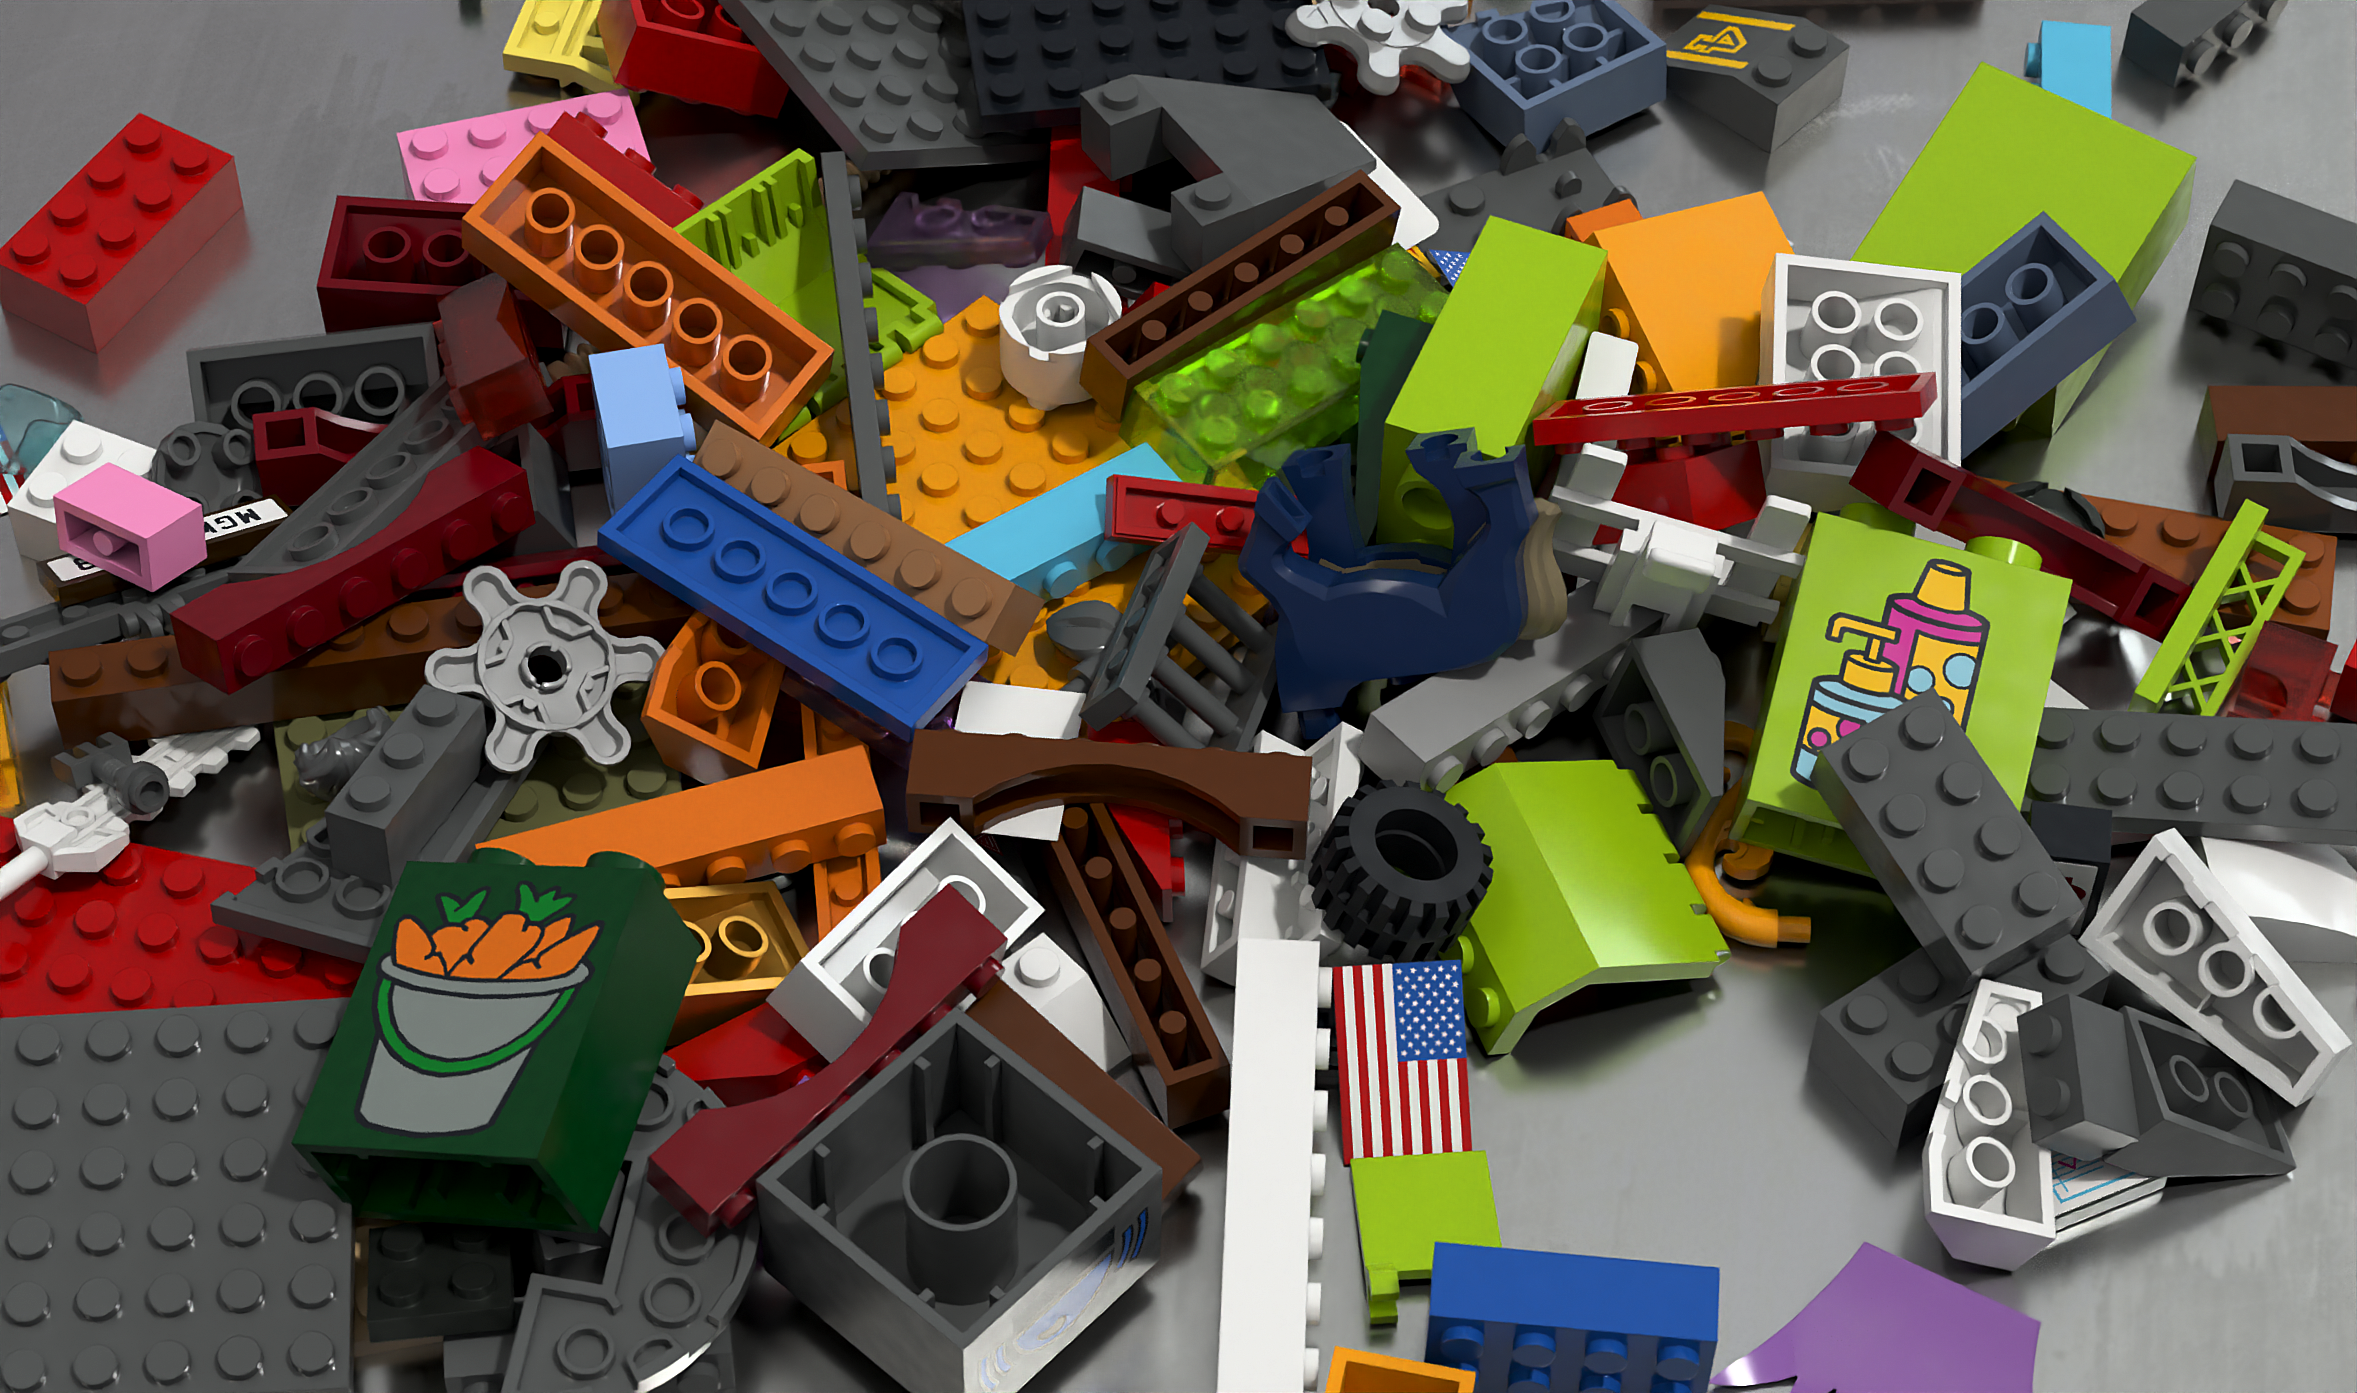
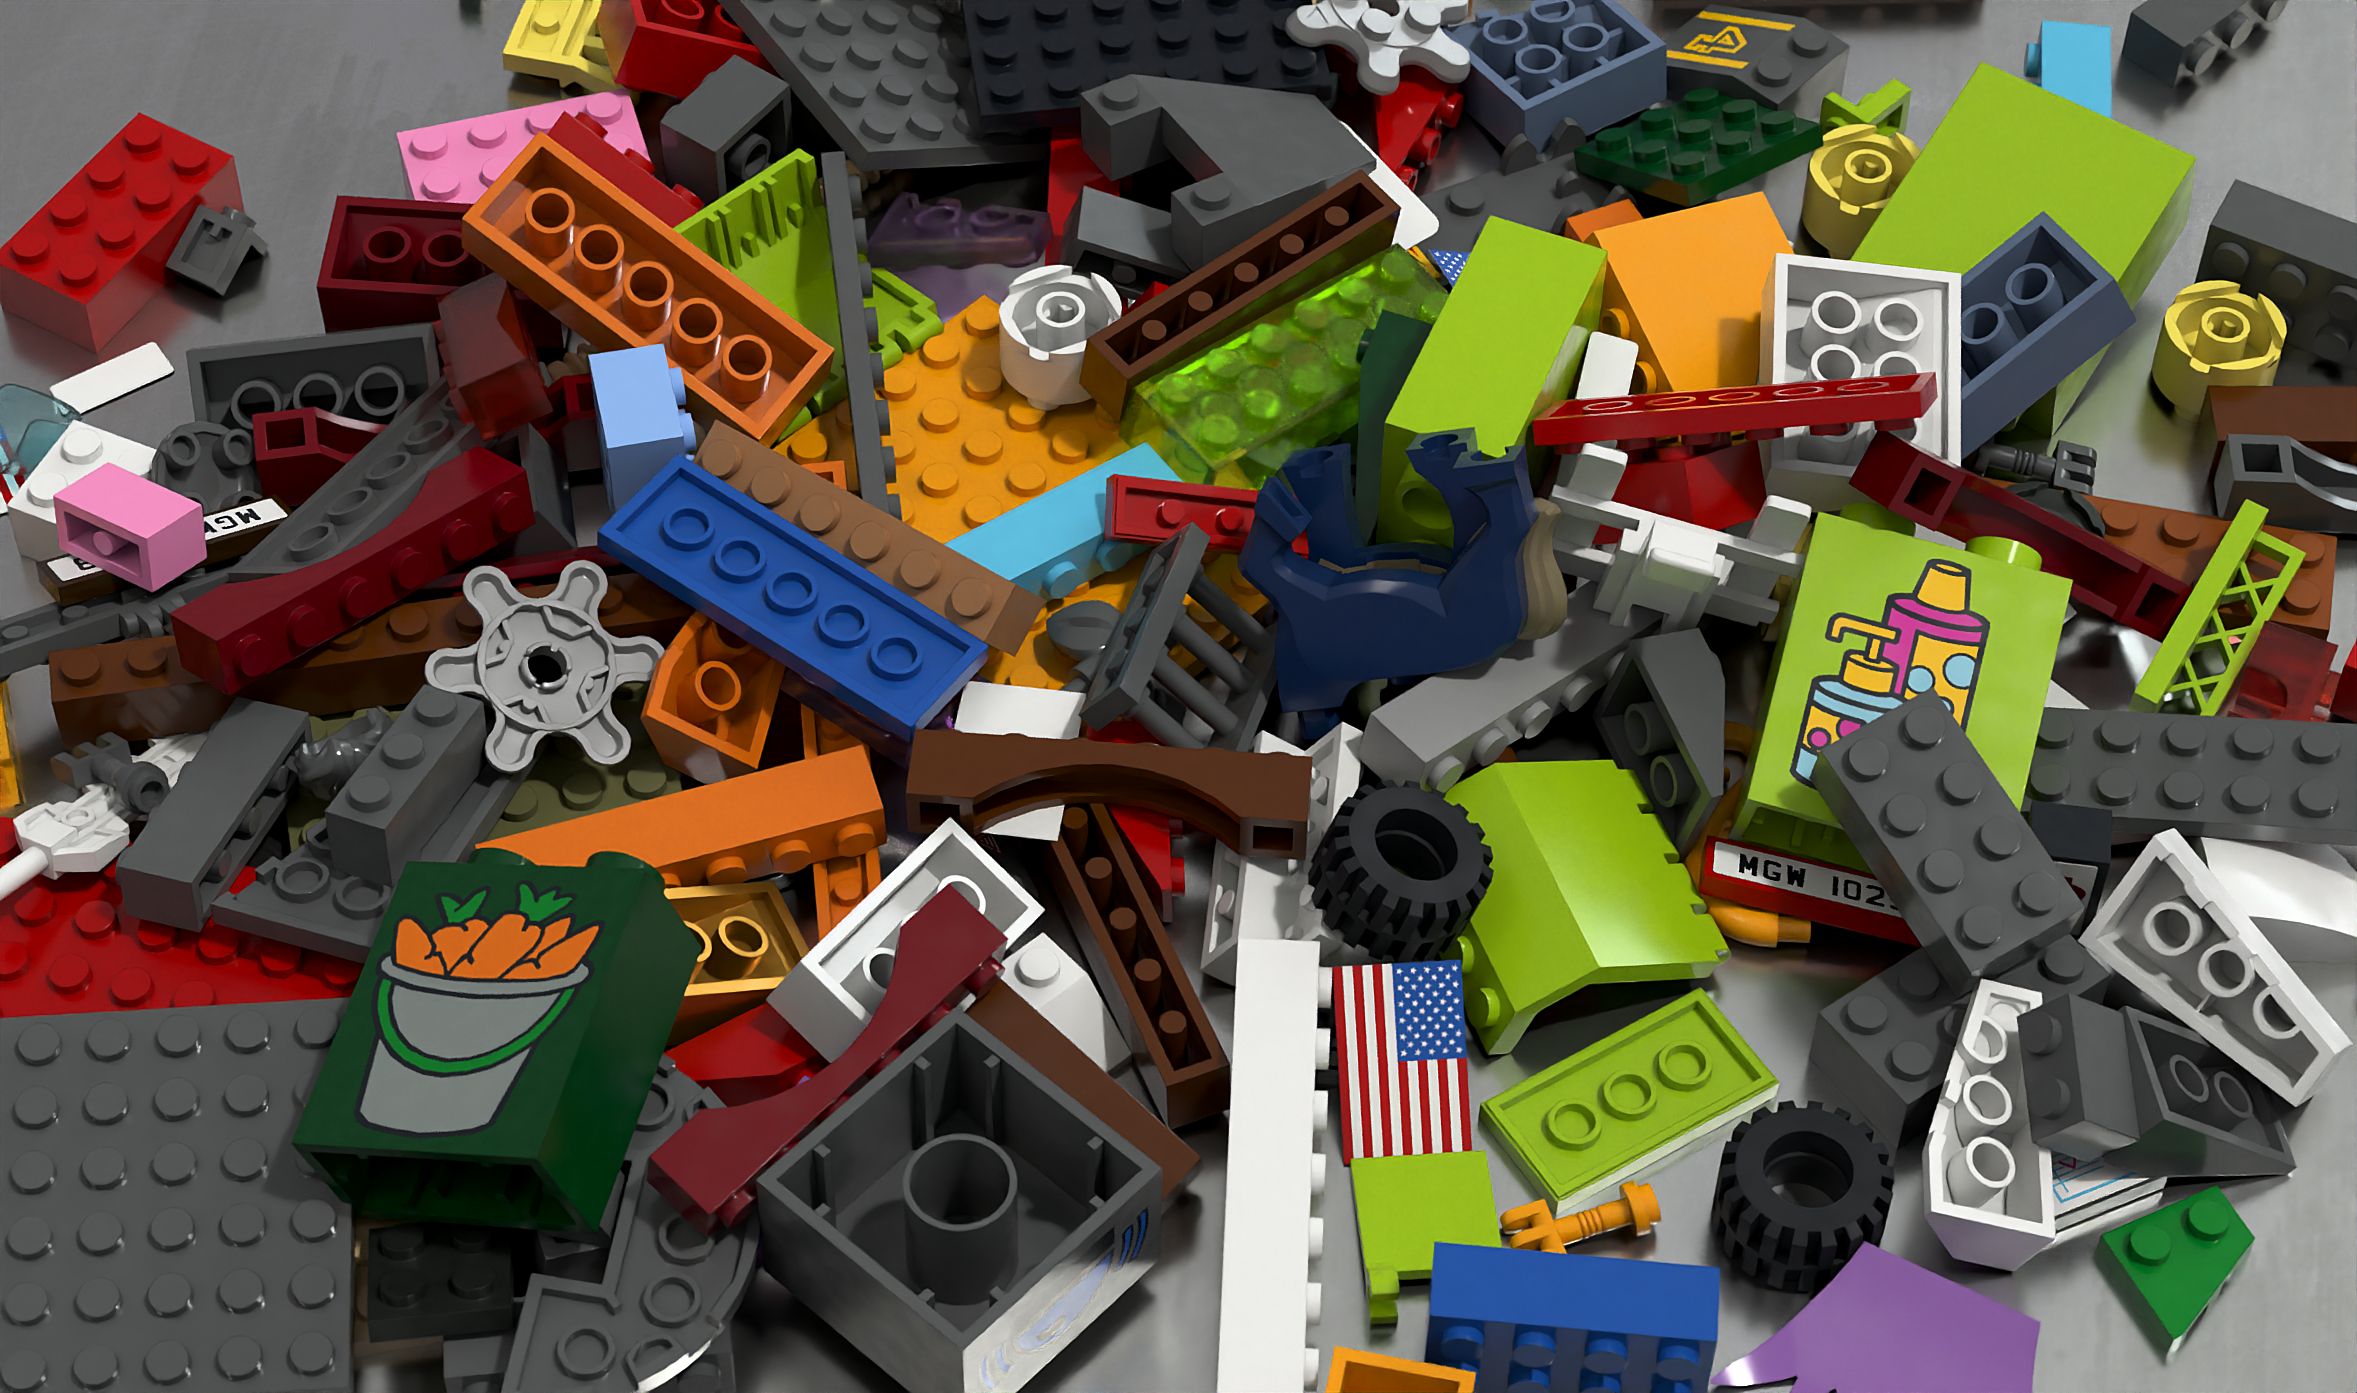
none -> white sticker [50,342,174,417]
none -> dark grey brick [115,697,313,933]
none -> dark grey bracket [165,204,268,296]
none -> dark grey brick [660,55,794,209]
none -> red slope [1371,65,1465,192]
none -> lime tile [1479,987,1780,1215]
none -> light orange hinge [1500,1181,1661,1254]
none -> dark green plate [1573,88,1824,208]
none -> tile [1698,835,1923,947]
none -> black tyre [1712,1100,1895,1291]
none -> light yellow brick [1801,124,1921,261]
none -> lime bracket [1819,78,1912,139]
none -> dark grey hinge [1961,435,2097,496]
none -> green wing [2096,1185,2255,1353]
none -> light yellow brick [2152,280,2287,421]

